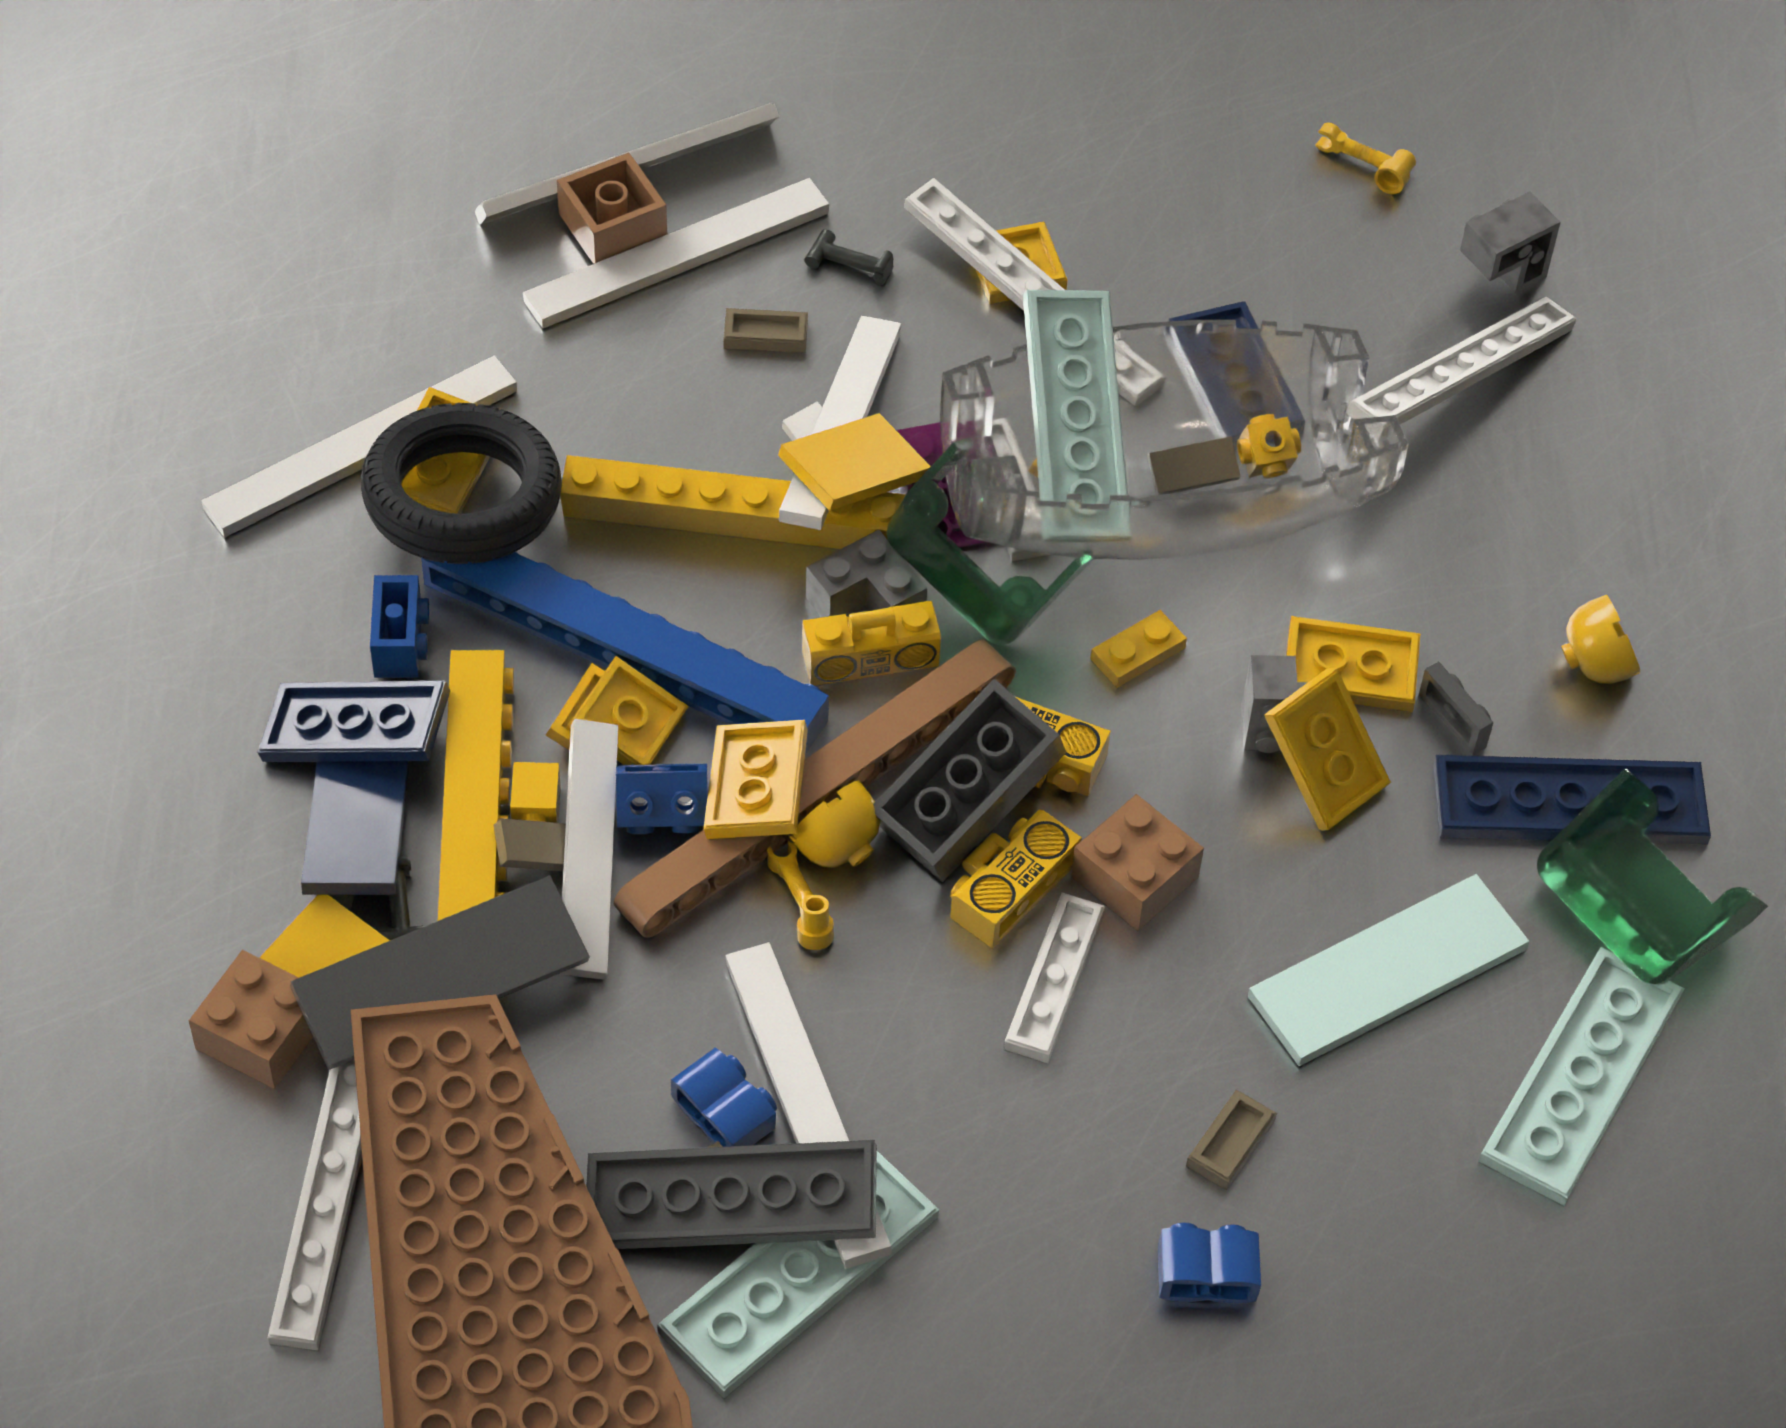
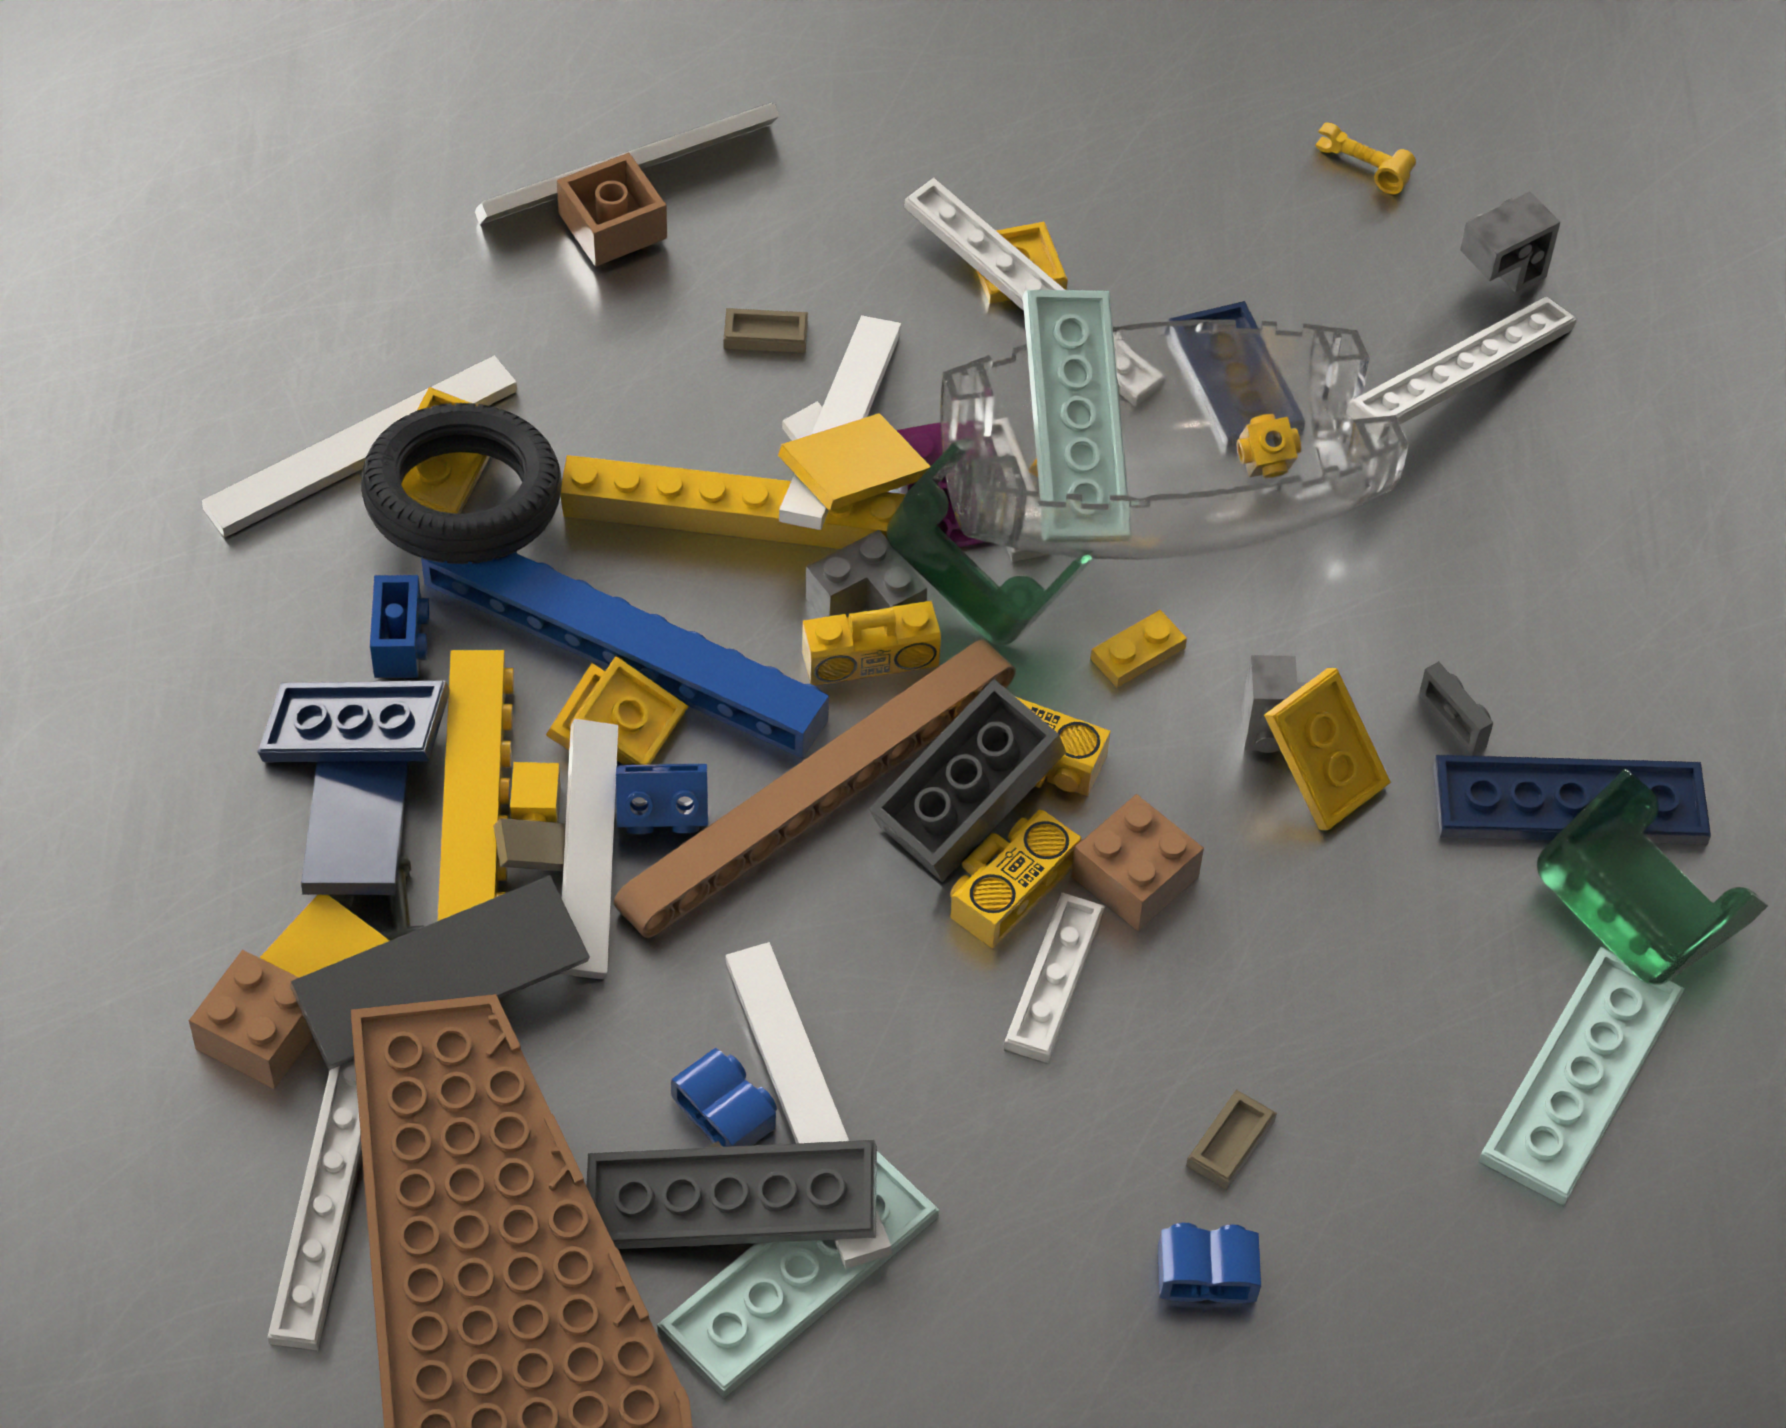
white tile [523,178,829,329] -> none
yellow tile [703,720,808,839] -> none
yellow brick [767,841,834,950] -> none
yellow cylinder [789,780,880,868] -> none
pearl dark grey piece [804,229,894,285] -> none
dark tan tile [1147,436,1241,497] -> none
light aqua tile [1248,874,1530,1066] -> none
yellow tile [1286,616,1421,712] -> none
yellow cylinder [1561,594,1640,684] -> none

